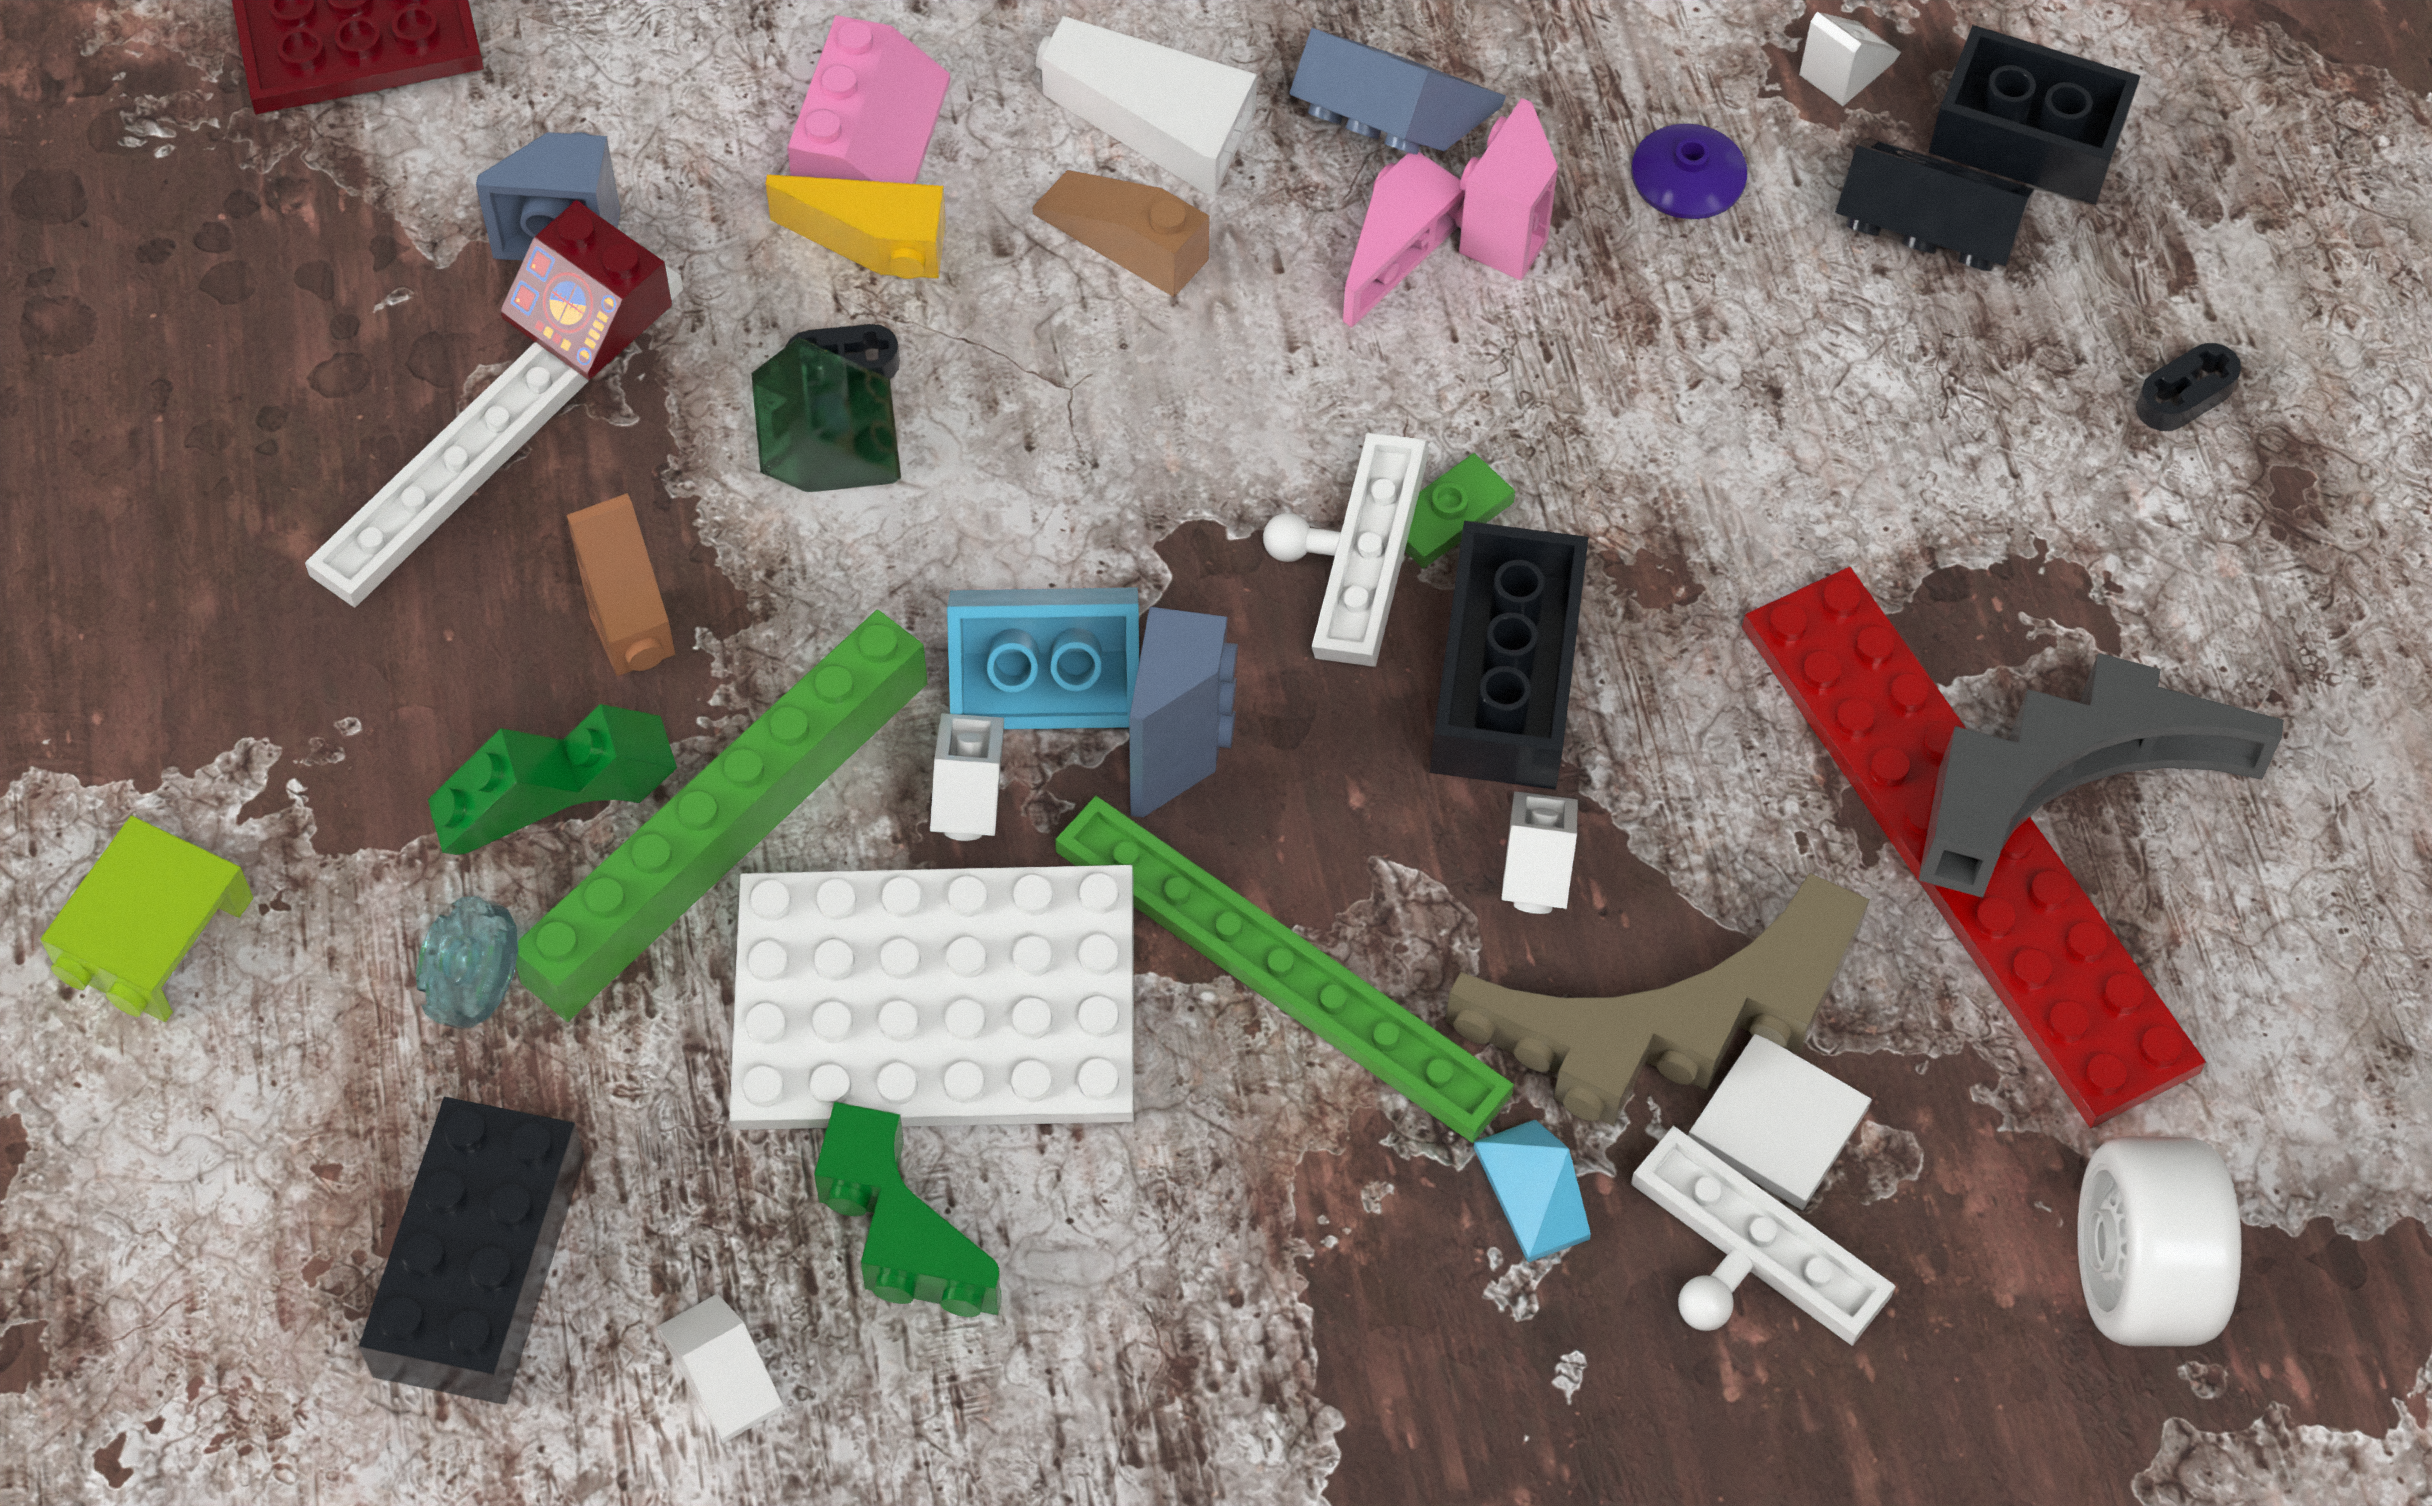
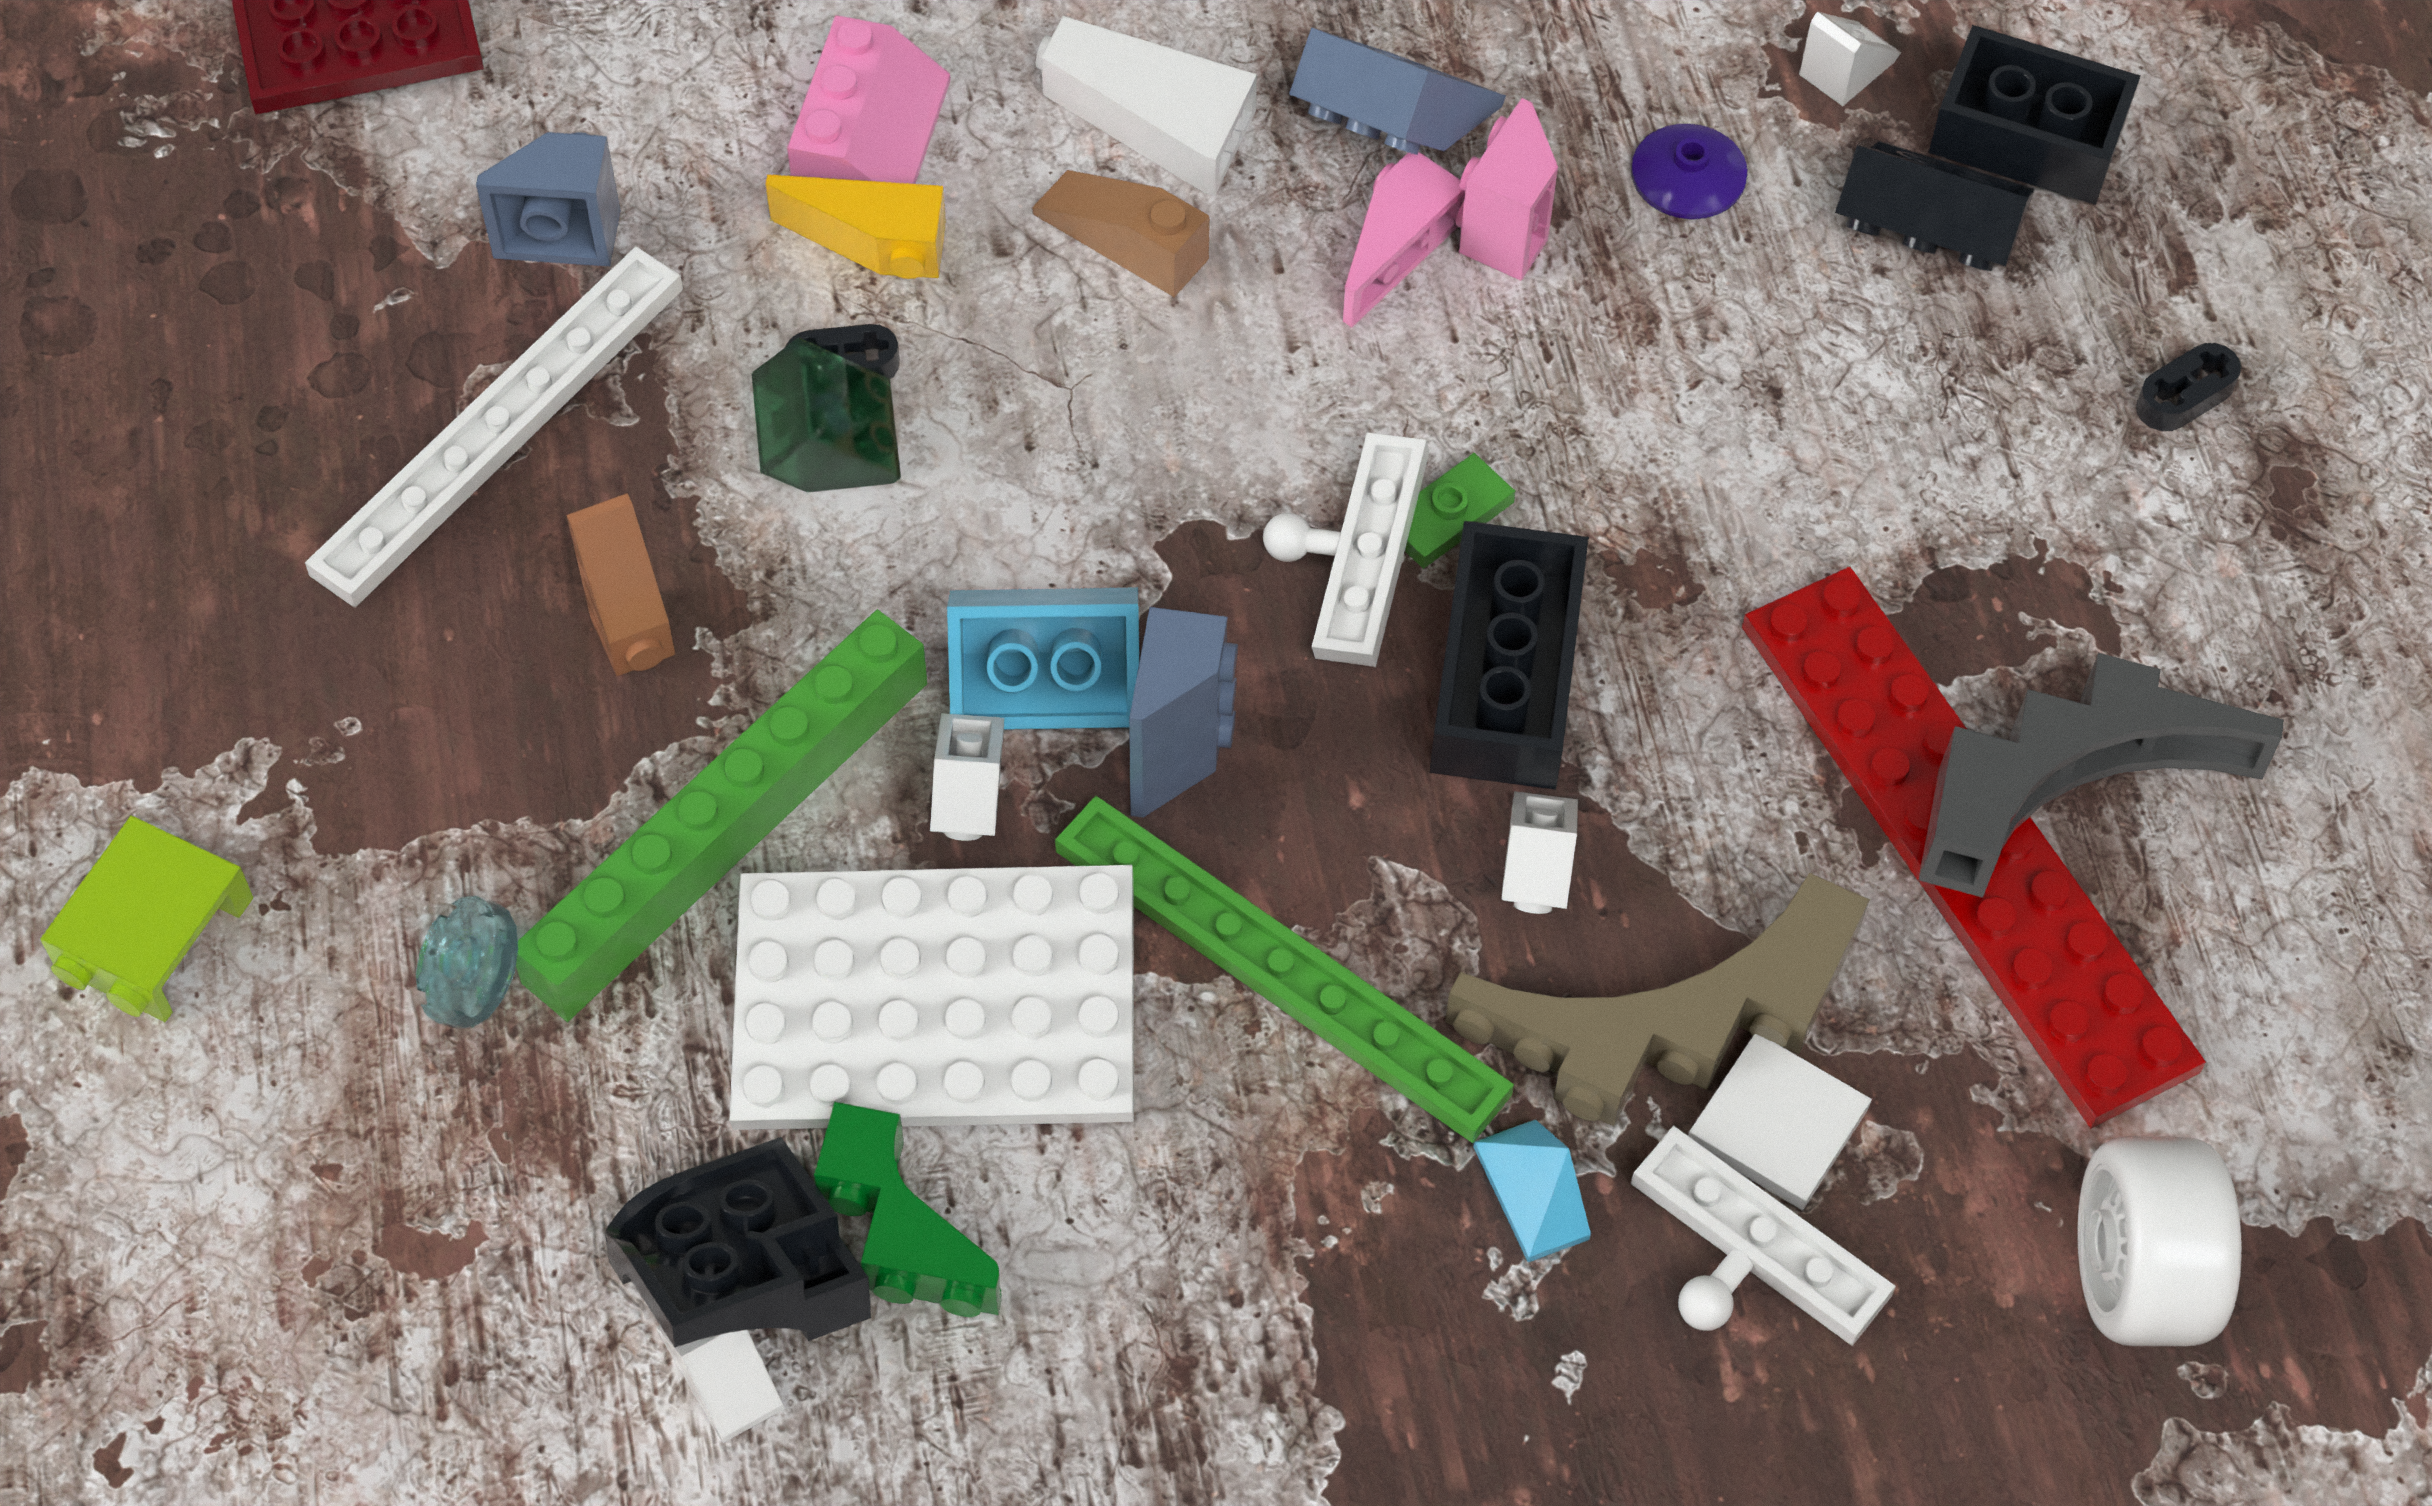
black brick [358,1096,585,1405] -> none
green arch [428,704,677,855] -> none
dark red slope [500,200,672,381] -> none
none -> black slope [605,1137,871,1348]

